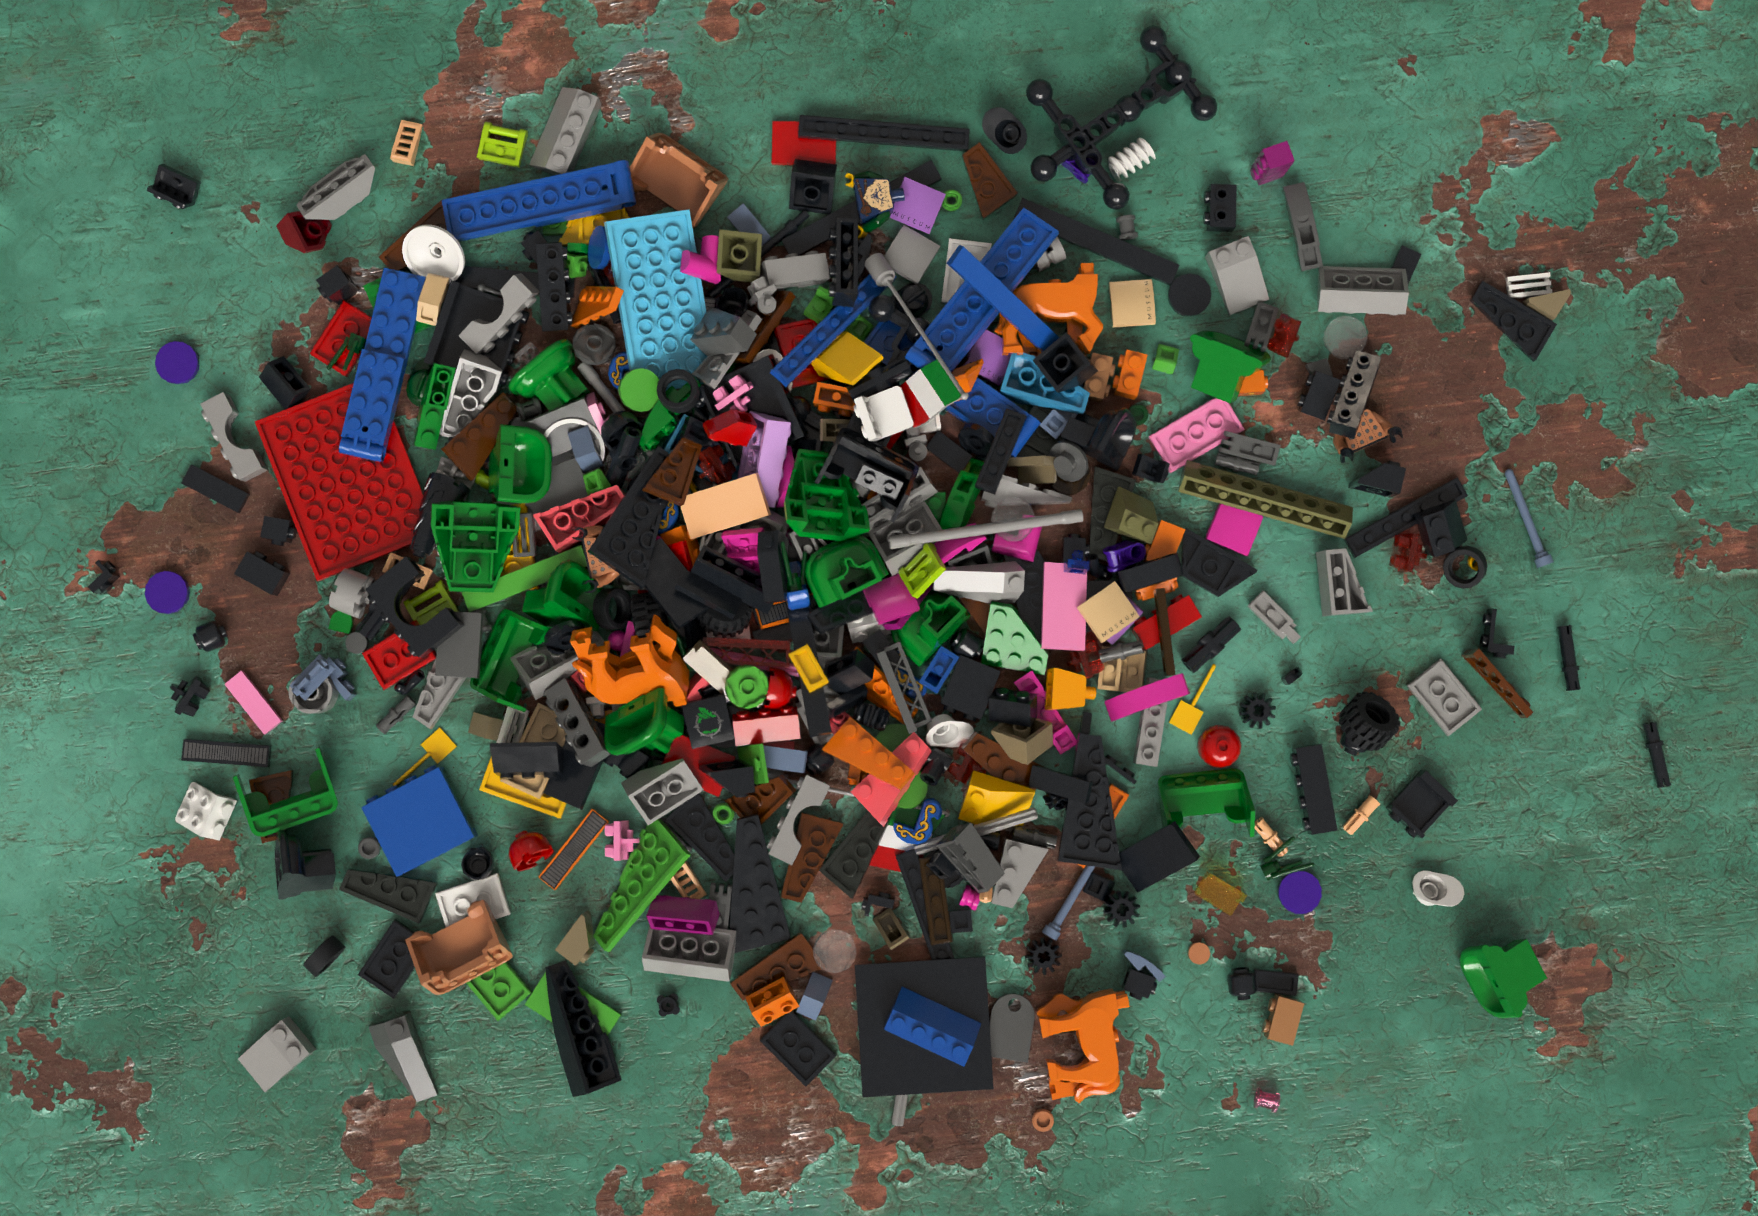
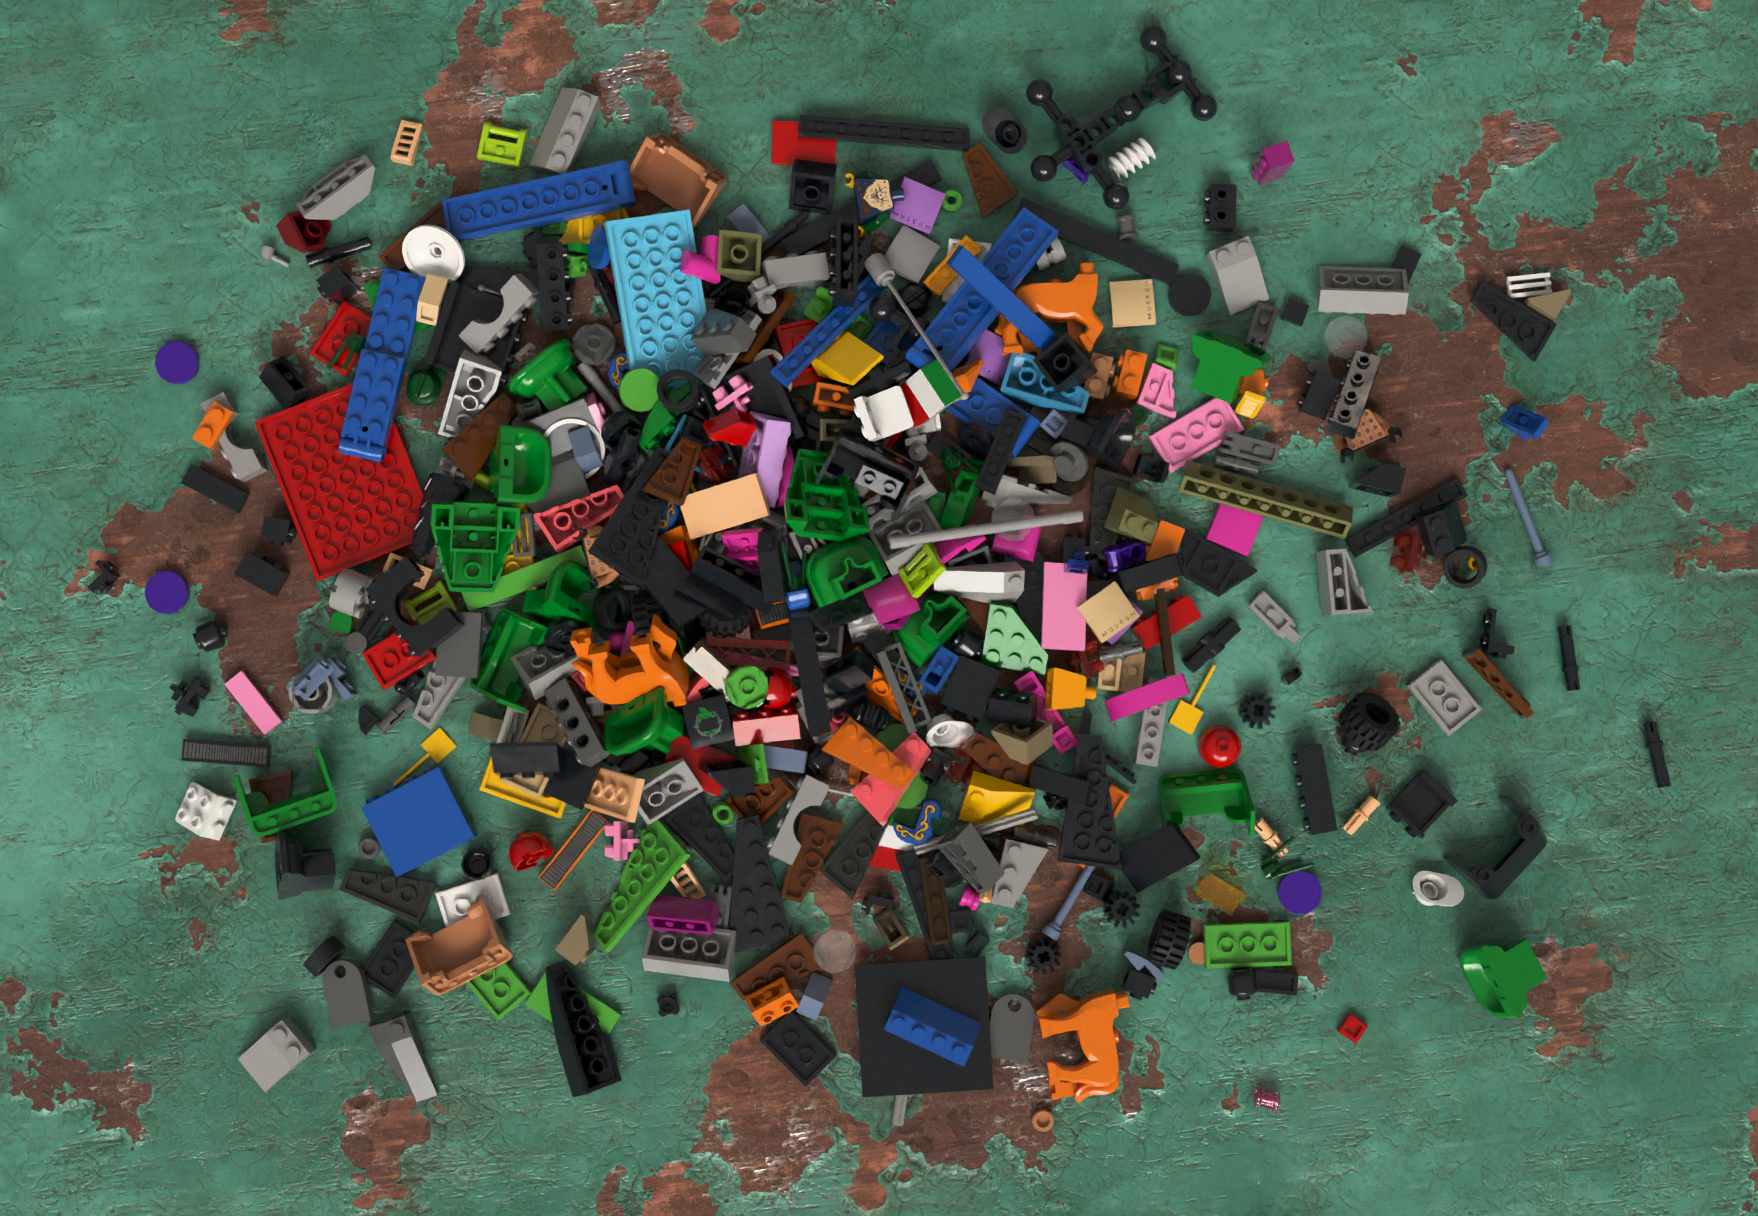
black bracket [147,164,201,209] -> none
green slope [413,363,456,450] -> none
orange wing [570,286,624,329] -> none
bright green slope [583,469,612,496] -> none
yellow tile [788,644,829,693] -> none
medium nougat brick [1262,994,1304,1046] -> none
clear red hips [1267,313,1302,358] -> none
dark grey slope [1283,182,1323,271] -> none
none -> orange plate [192,401,235,450]
none -> light grey hand [261,246,290,268]
none -> black pin [306,236,372,269]
none -> dark grey tile [323,959,375,1029]
none -> black tile [358,705,381,735]
none -> light nougat tile [584,766,645,823]
none -> light orange tile [923,235,982,297]
none -> dark green plant [941,446,980,494]
none -> black slope [965,930,990,956]
none -> bright pink wing [1136,363,1176,419]
none -> black tyre [1147,909,1191,970]
none -> bright green tile [1203,921,1292,968]
none -> yellow slope [1234,391,1266,419]
none -> black tile [1281,298,1309,327]
none -> red tile [1337,1013,1368,1044]
none -> black windscreen [1443,795,1547,899]
none -> blue slope [1500,405,1550,441]

